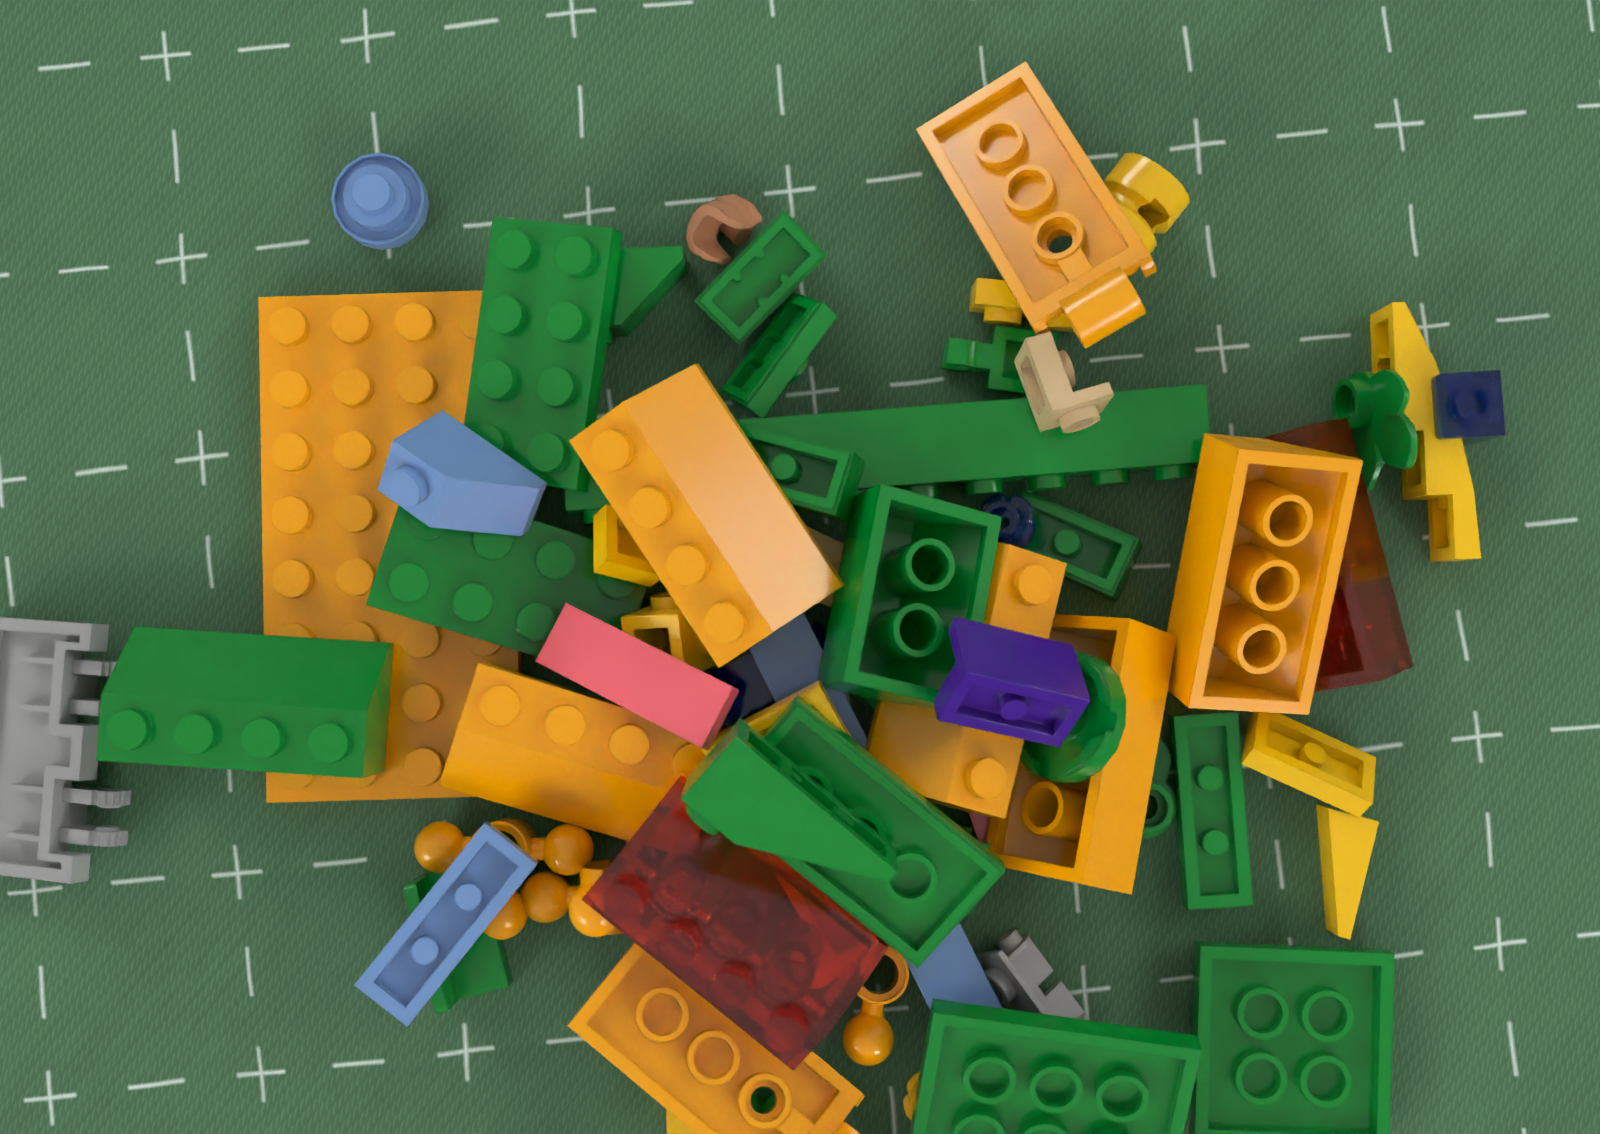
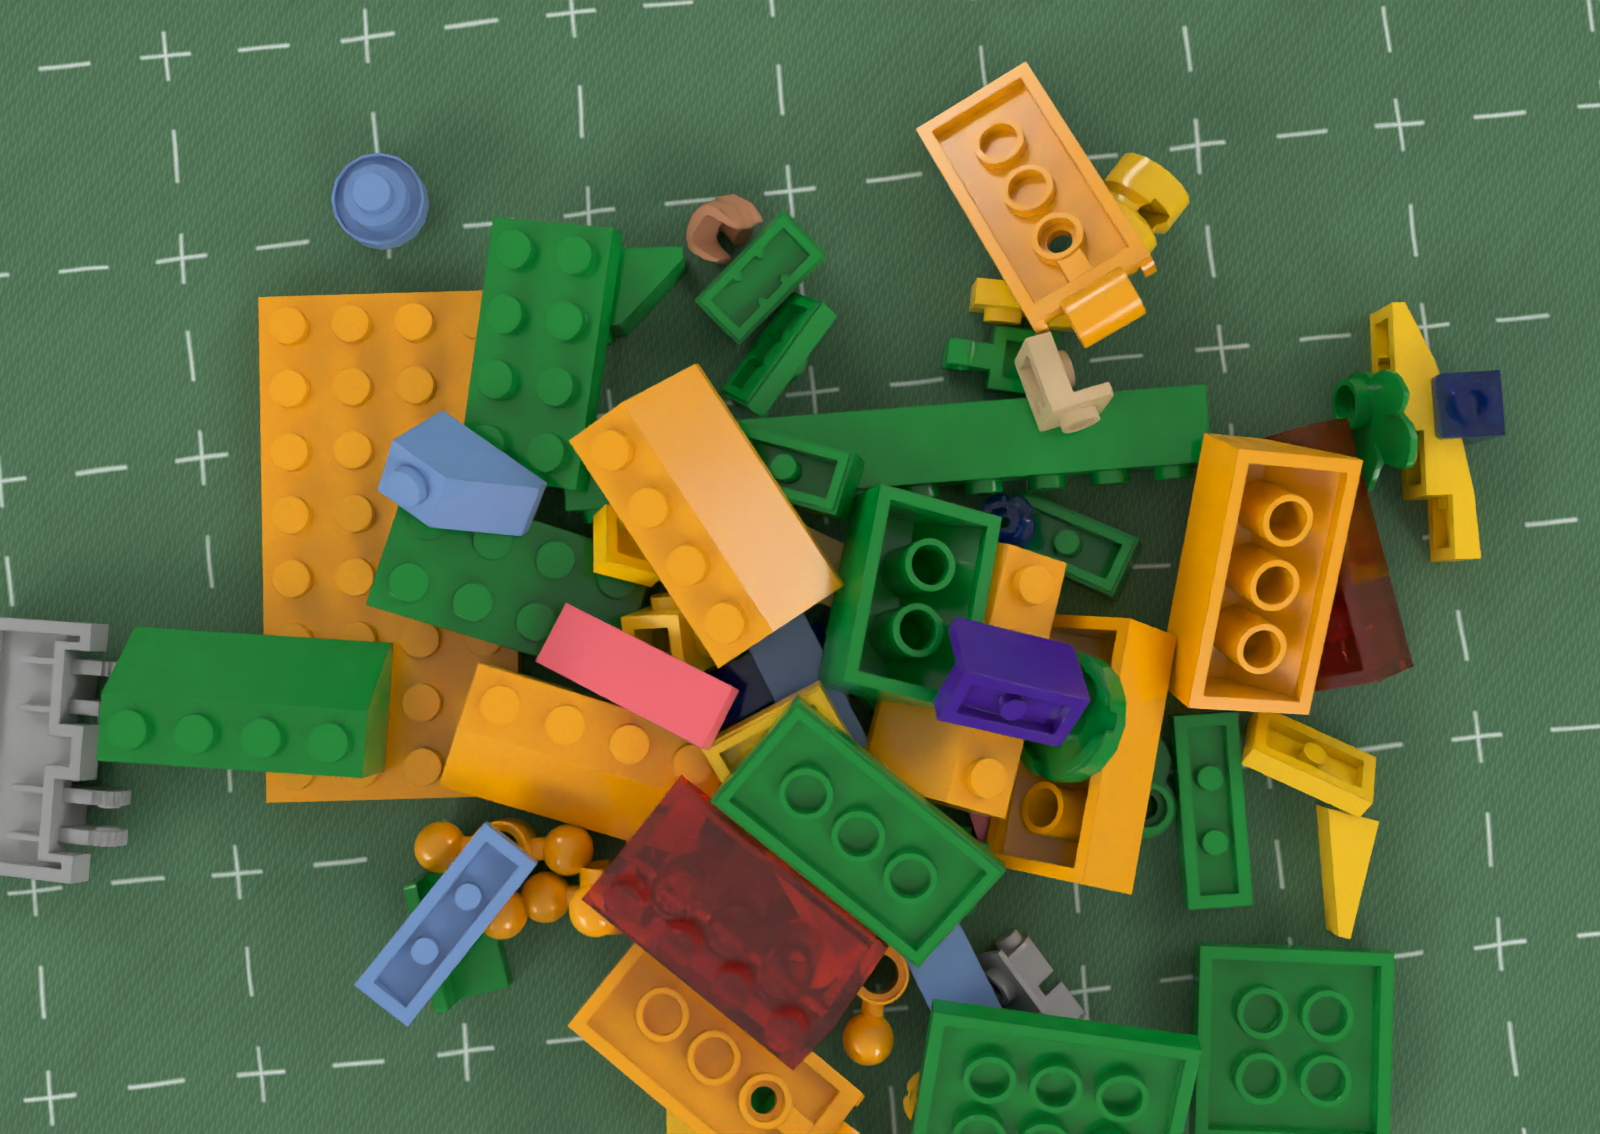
green slope [680,718,898,882] -> none

